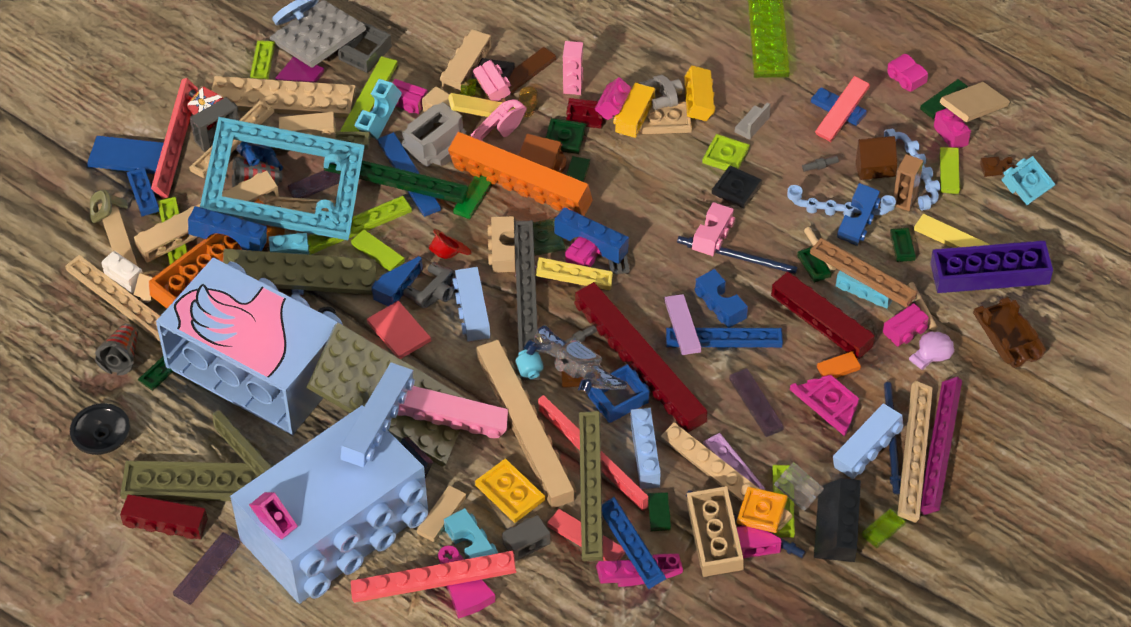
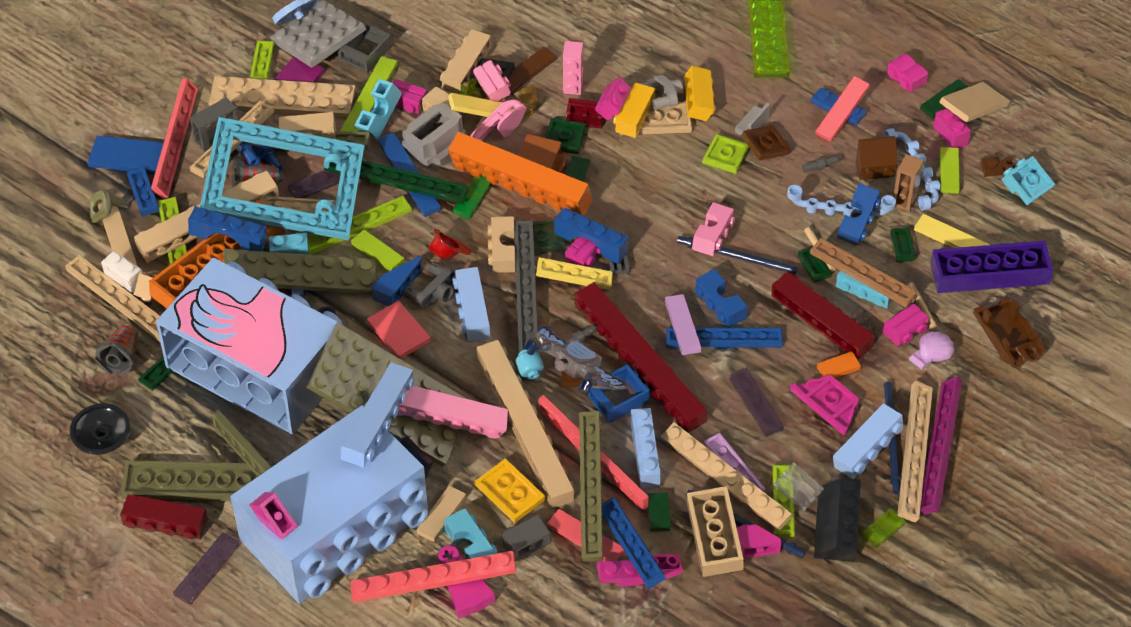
torso [187,87,223,130] -> none
black plate [712,165,762,209] -> none
light orange tile [737,487,788,533] -> none
none -> reddish brown plate [741,125,791,161]

